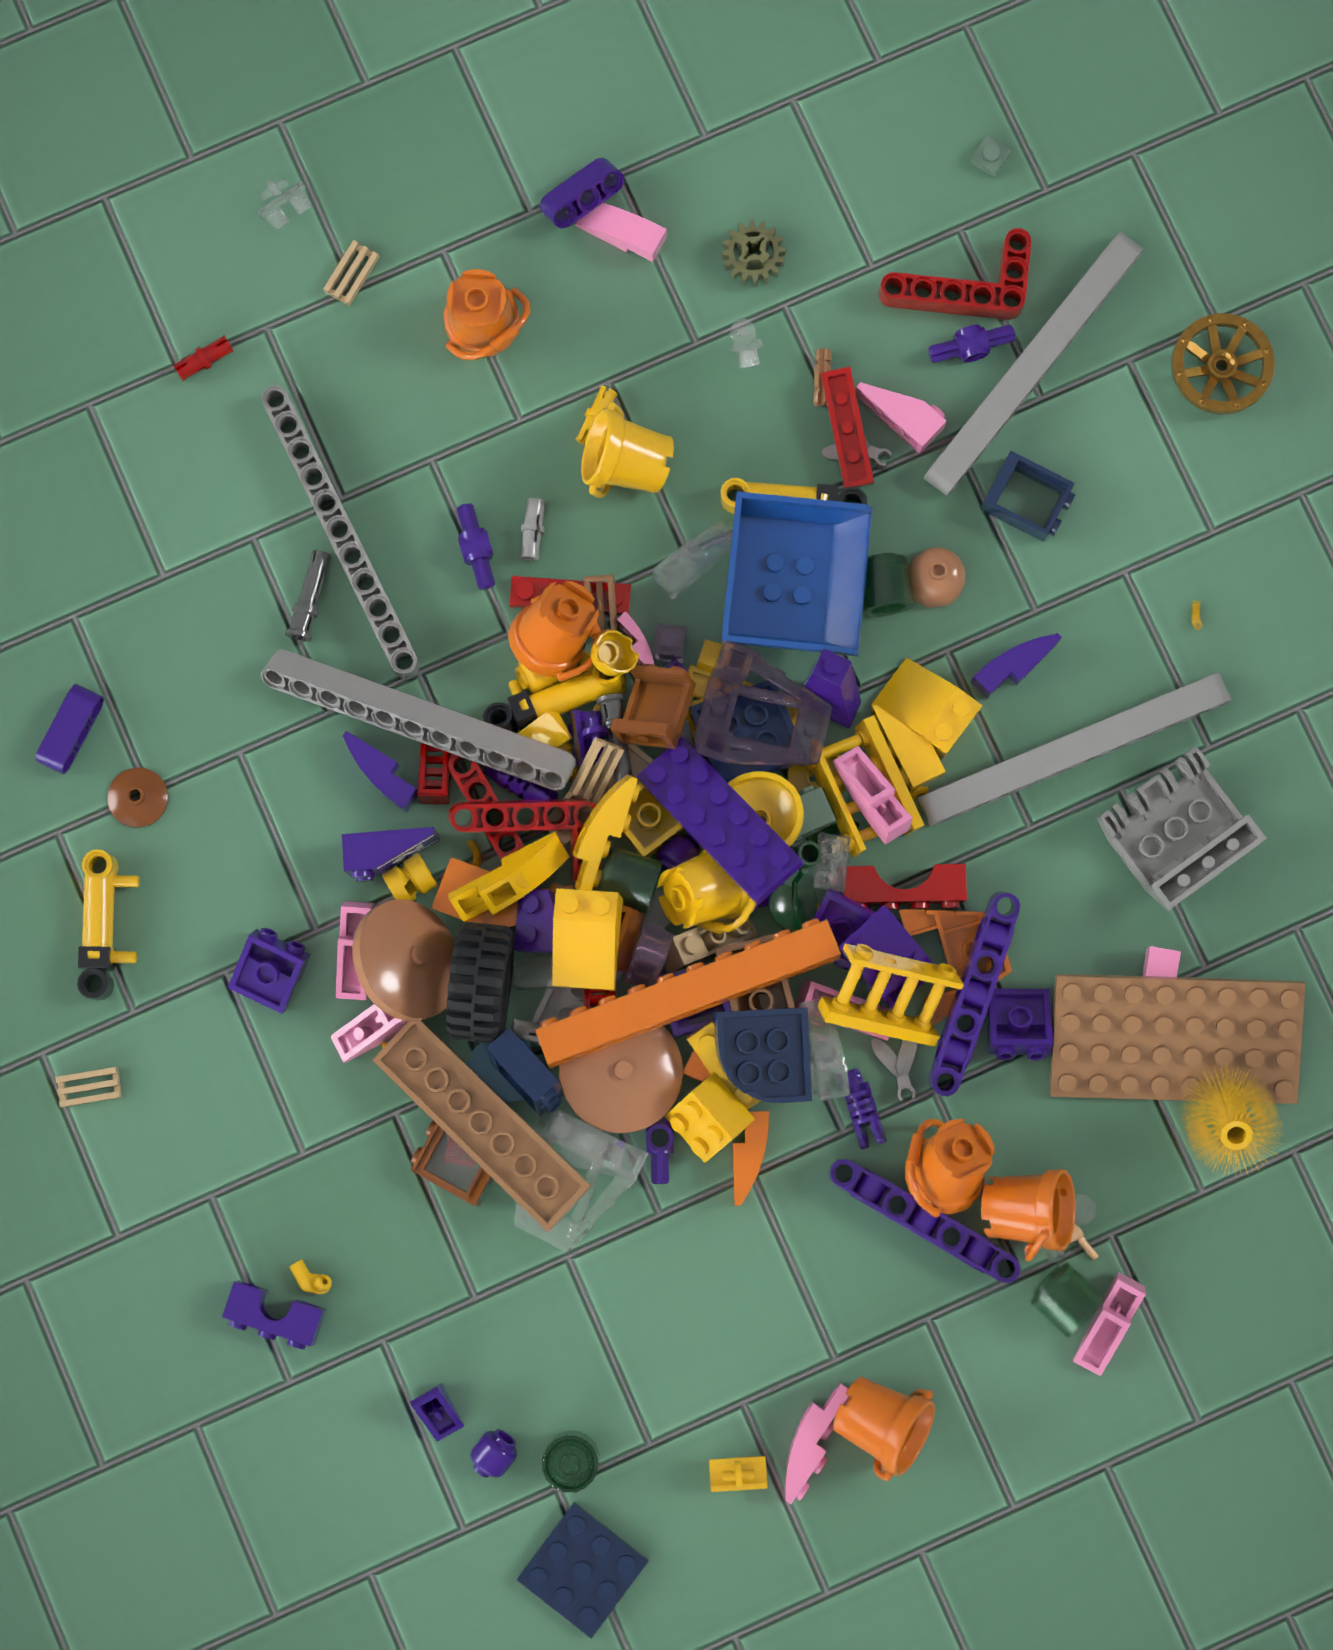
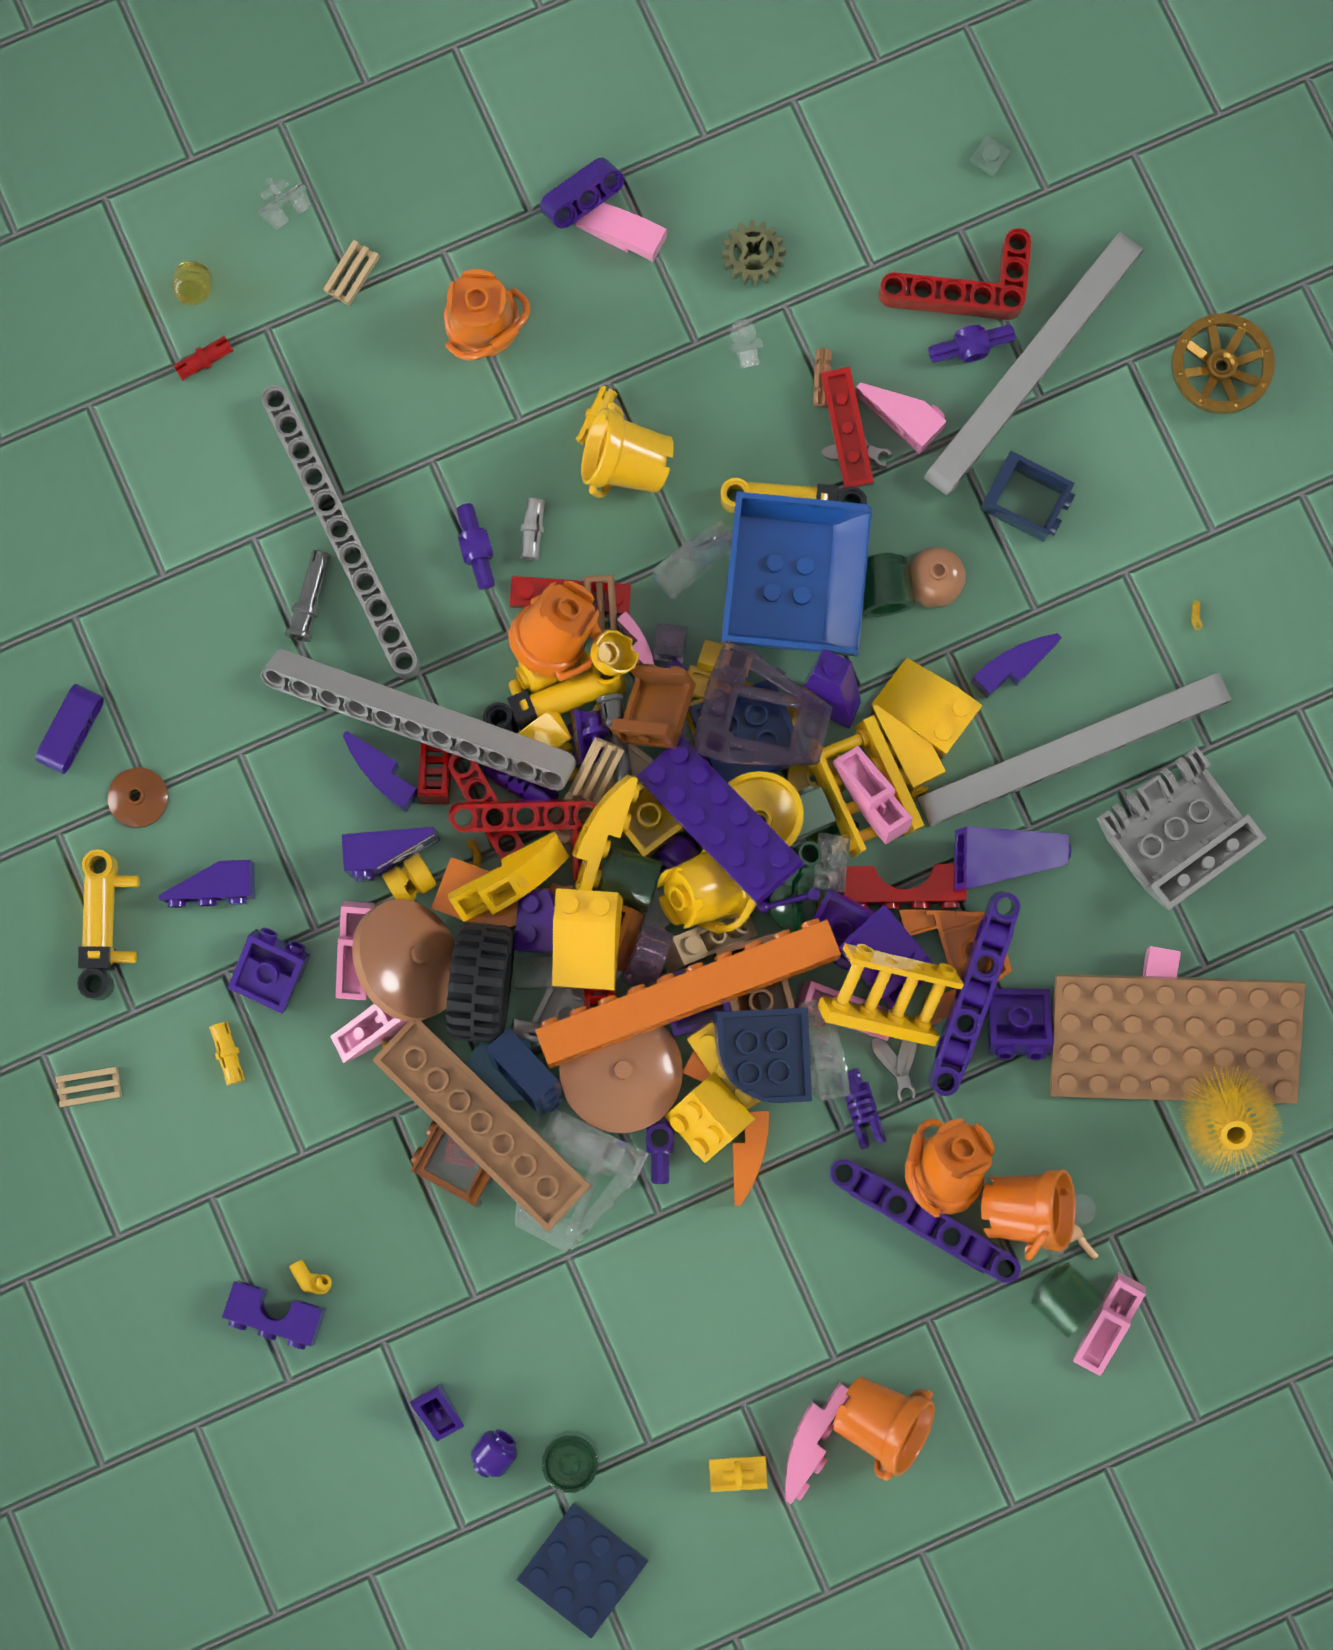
none -> dark purple slope [159,860,255,908]
none -> clear yellow head [172,261,212,305]
none -> yellow pin [209,1021,246,1086]
none -> dark purple hinge [757,888,820,914]
none -> dark purple slope [954,826,1071,891]

